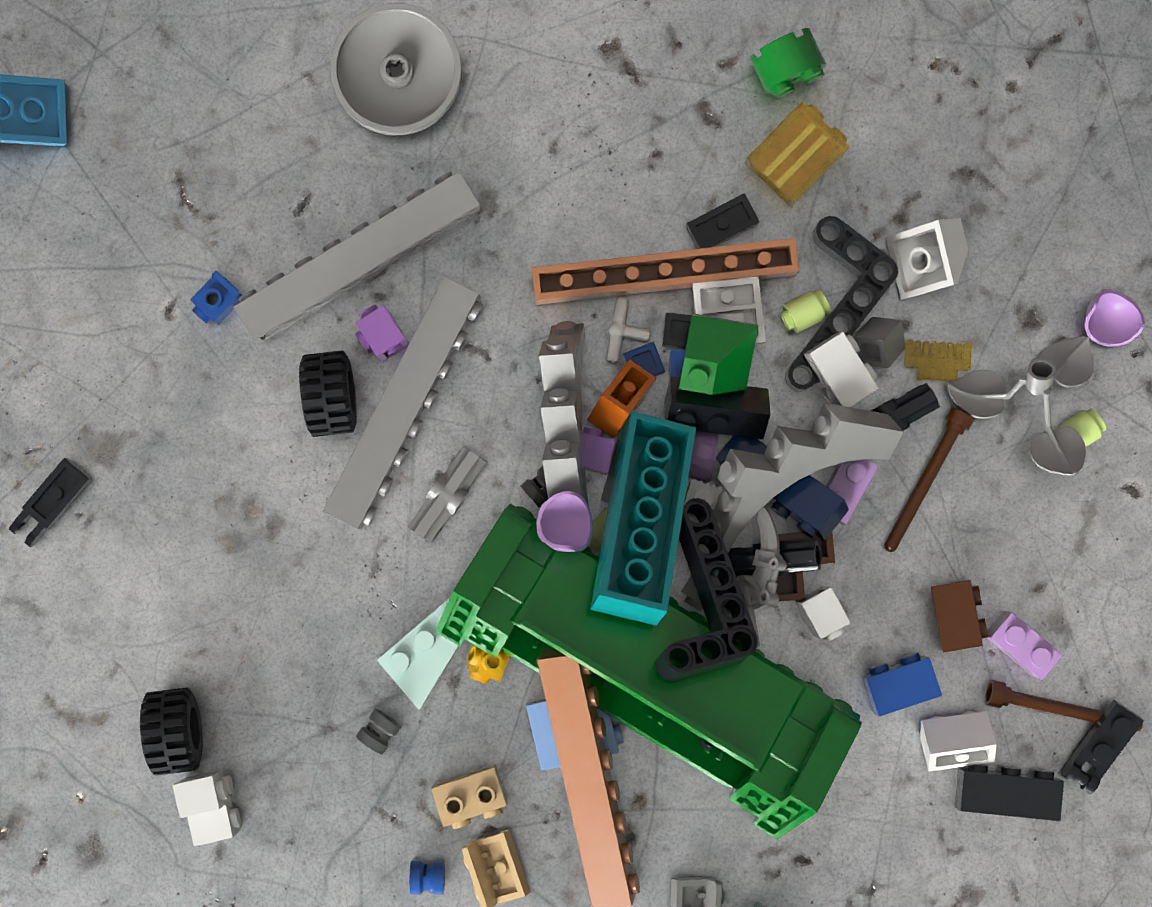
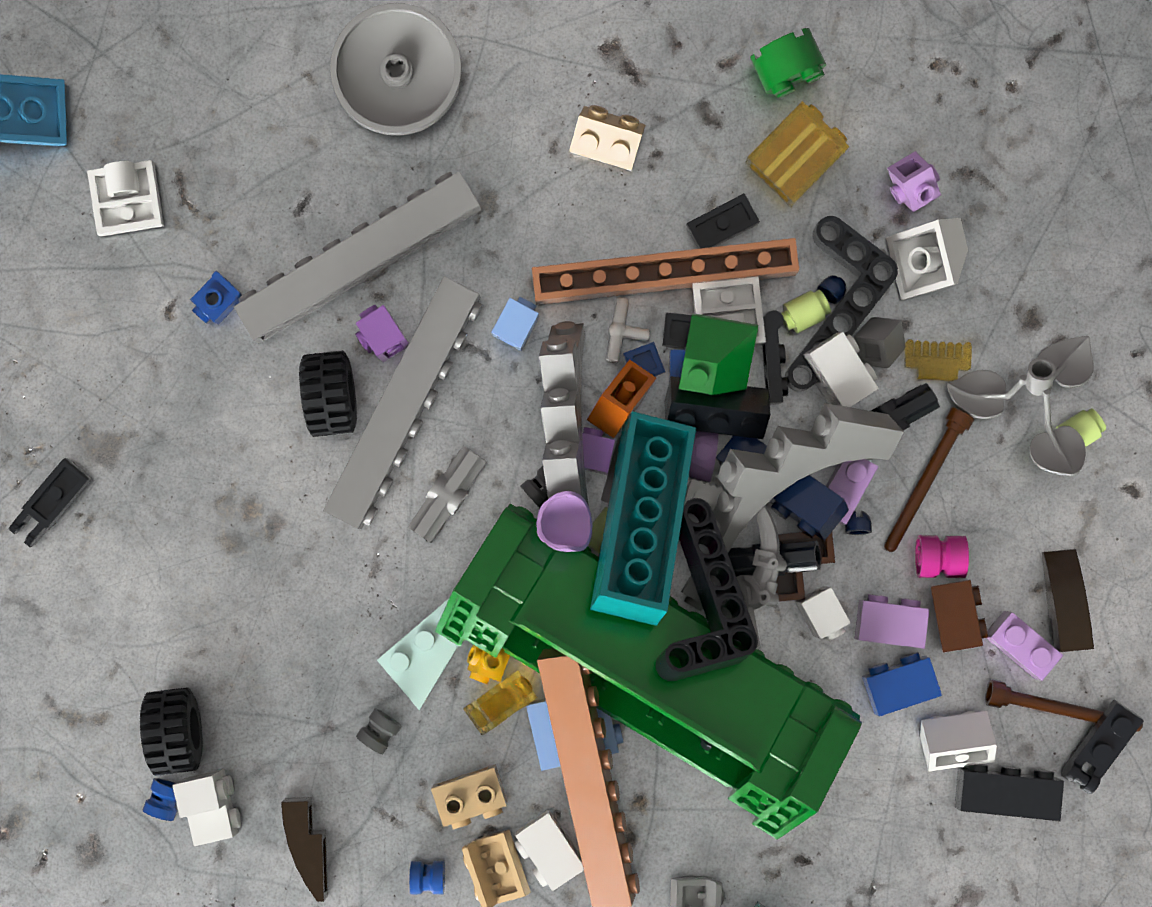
lavender helmet [1085,289,1145,347] -> none
none -> white plate [87,160,164,237]
none -> blue wheel [142,778,177,821]
none -> dark brown slope [281,797,328,902]
none -> clear yellow brick [463,671,538,735]
none -> light blue brick [491,297,540,351]
none -> white brick [514,809,584,892]
none -> bracket [569,105,646,170]
none -> black plate [762,310,788,405]
none -> dark blue hinge [817,275,847,304]
none -> dark blue hinge [845,511,872,535]
none -> lavender brick [854,594,929,649]
none -> lavender brick [887,151,941,212]
none -> dark pink wheel [915,535,969,578]
none -> dark brown slope [1042,549,1094,652]

